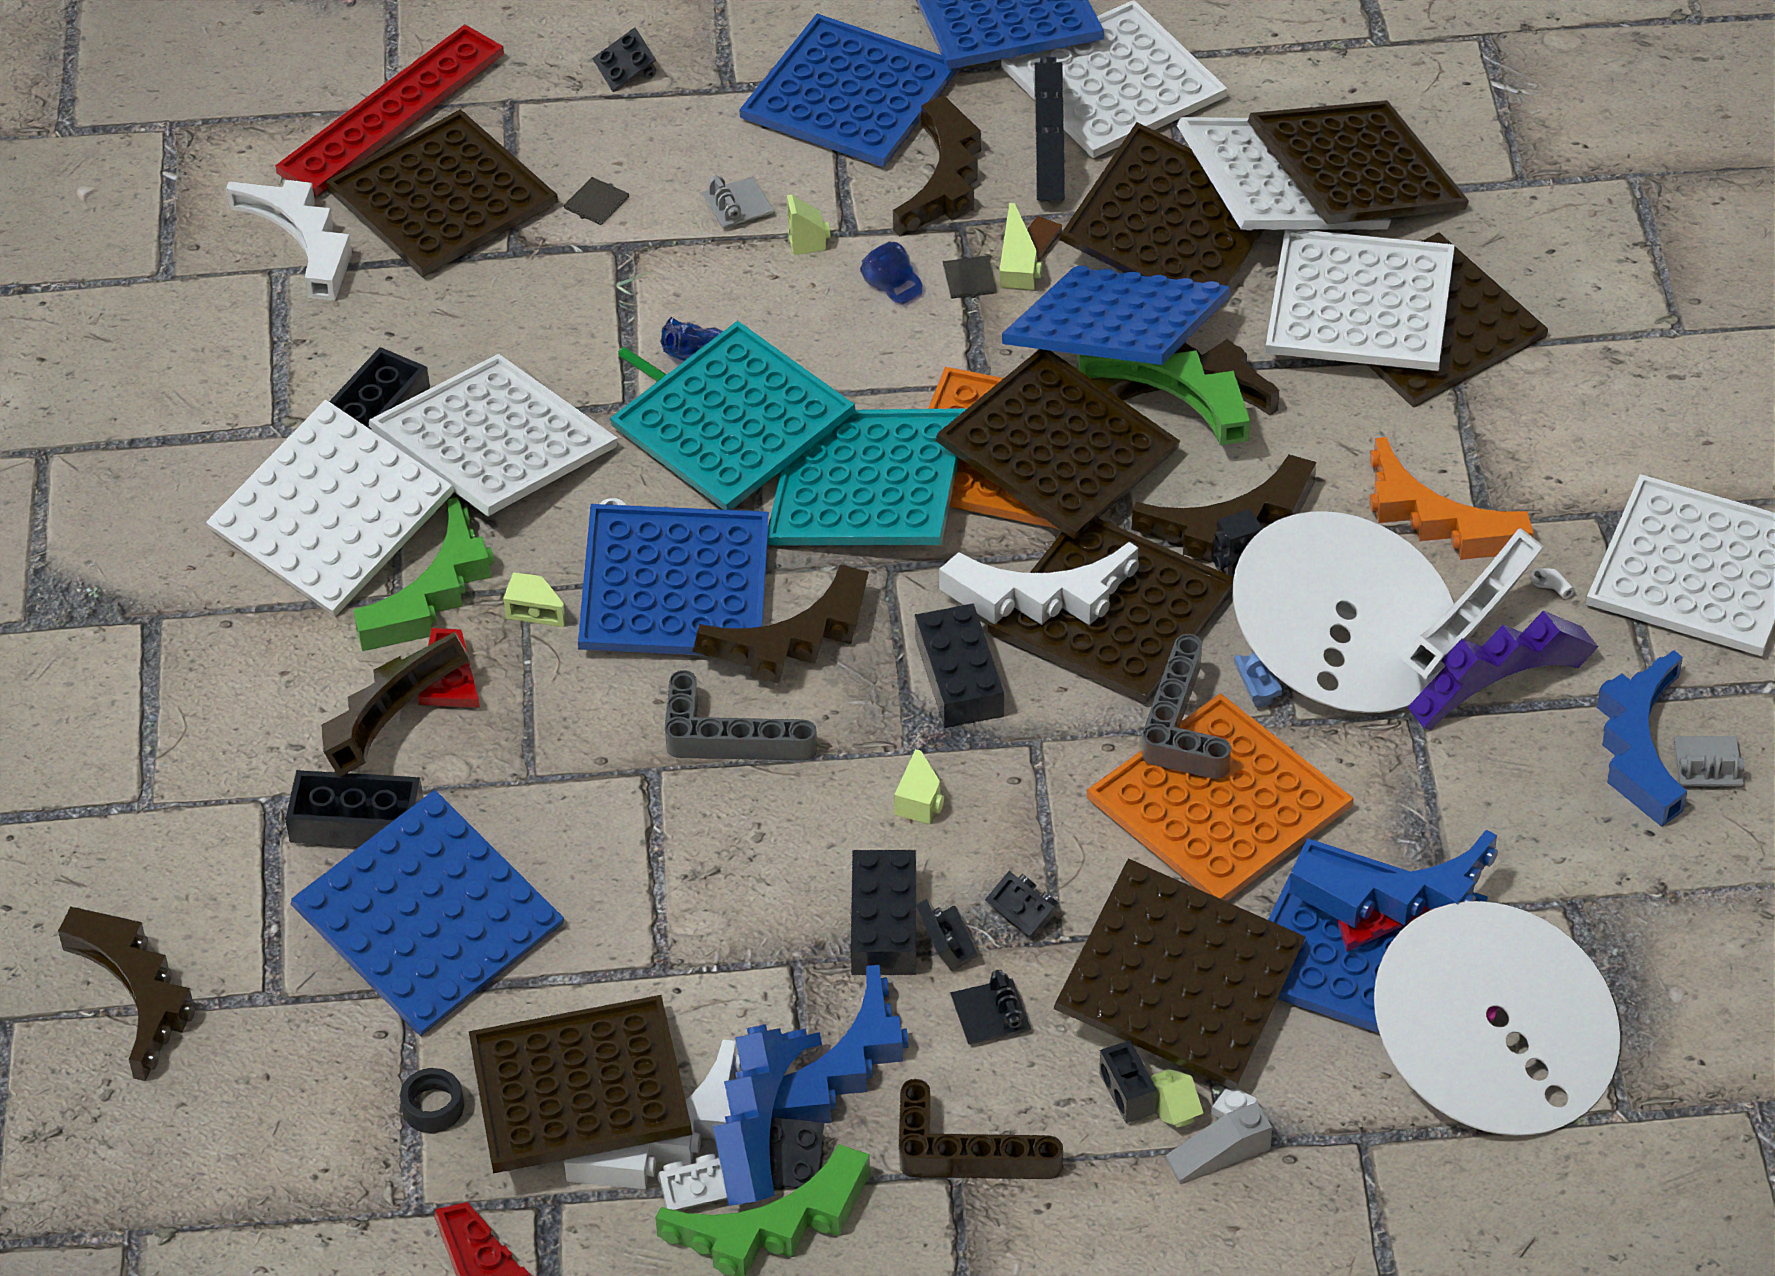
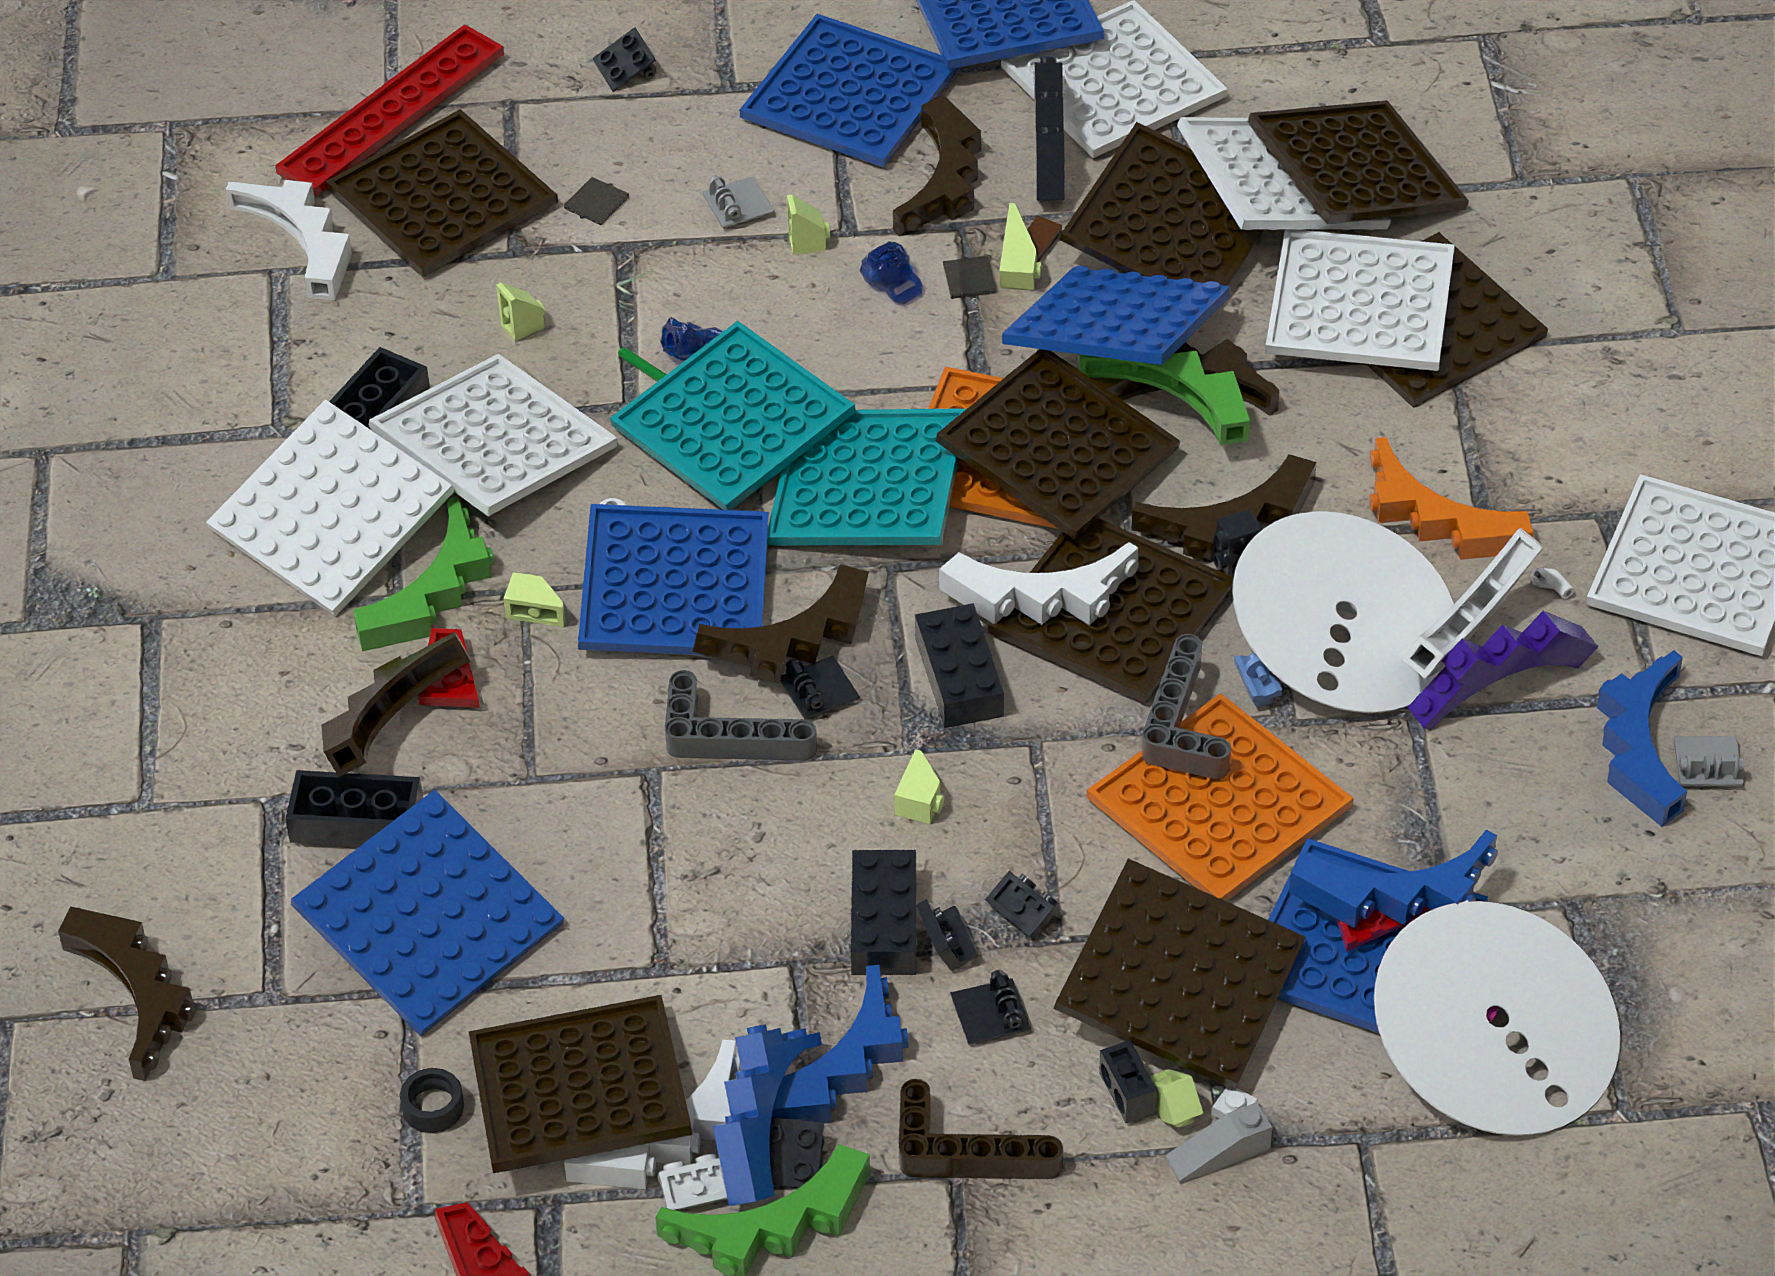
none -> yellowish green slope [496,283,545,342]
none -> black hinge [780,656,860,720]

